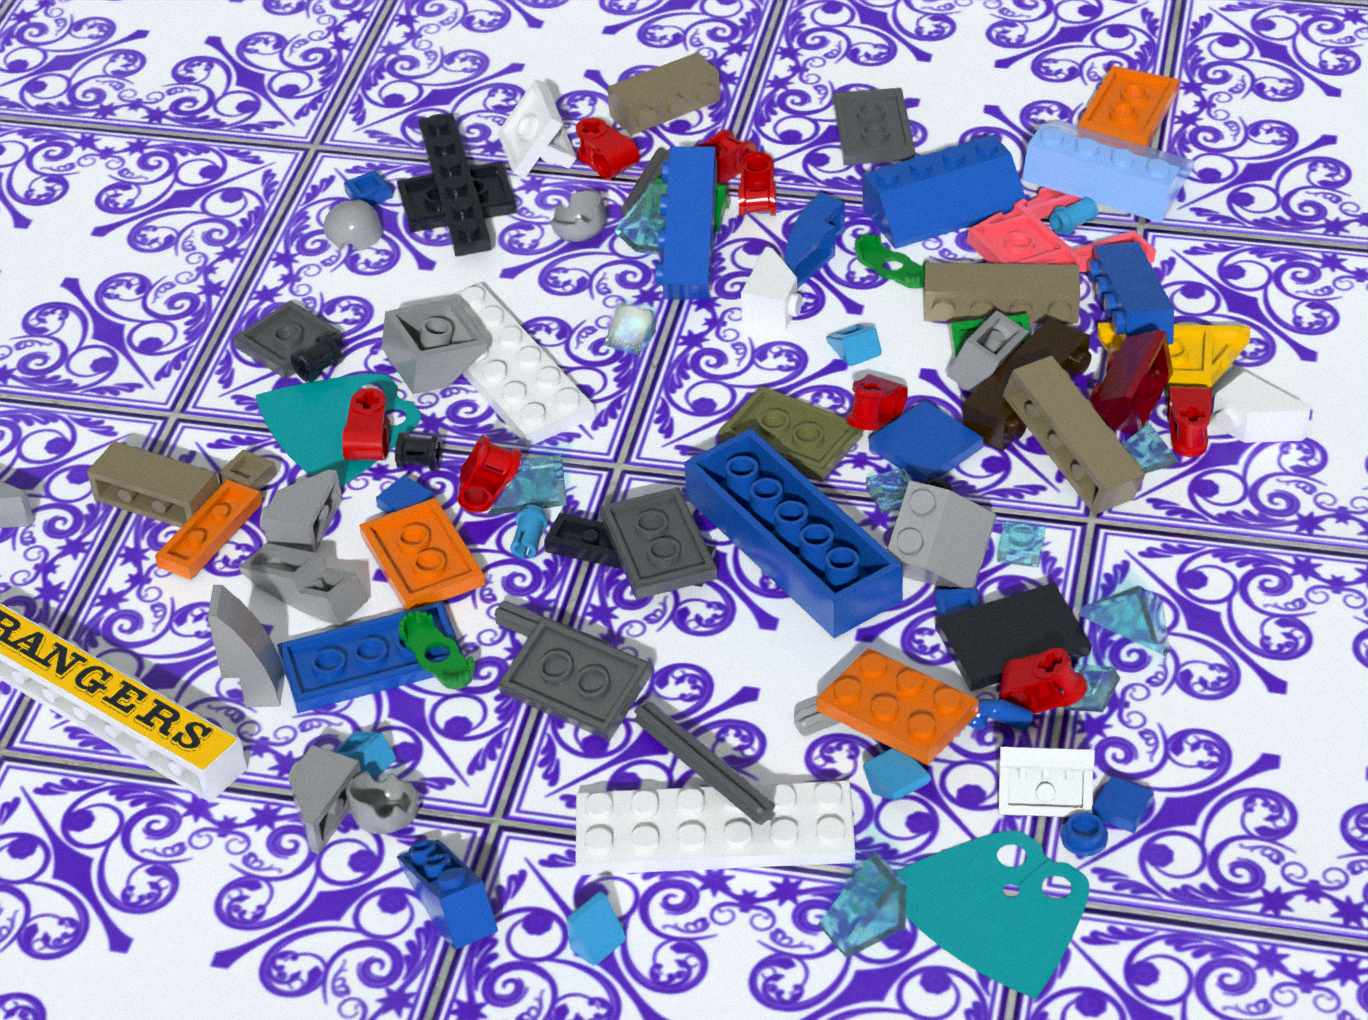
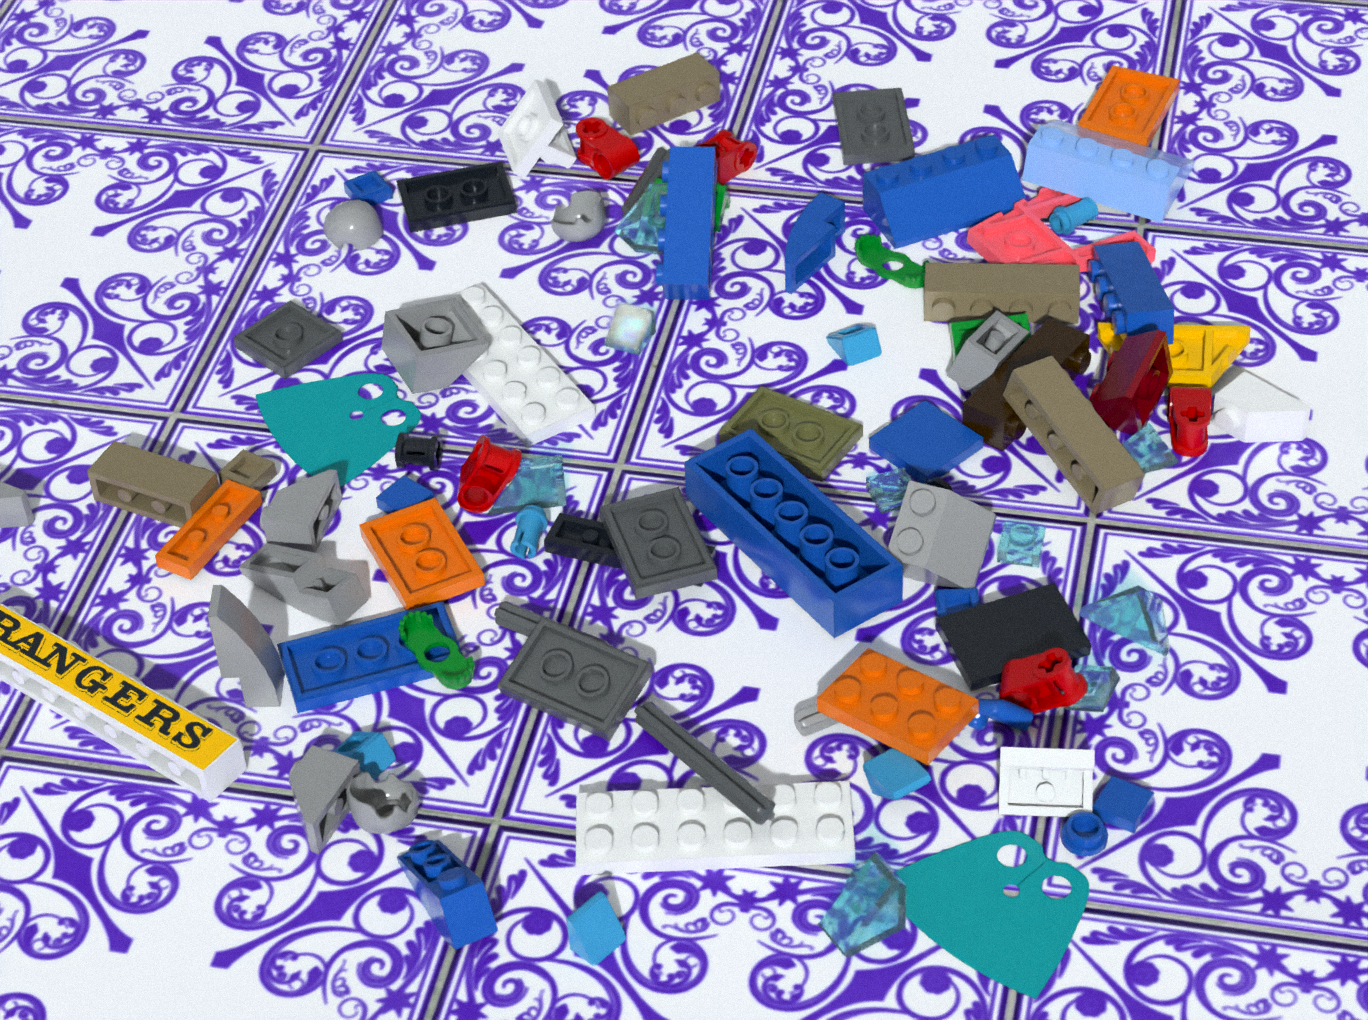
black bush [290,334,343,382] -> none
red piece [342,388,391,461] -> none
black plate [418,113,492,257] -> none
red piece [738,152,776,217] -> none
white slope [741,247,802,331] -> none
red piece [846,374,908,430] -> none

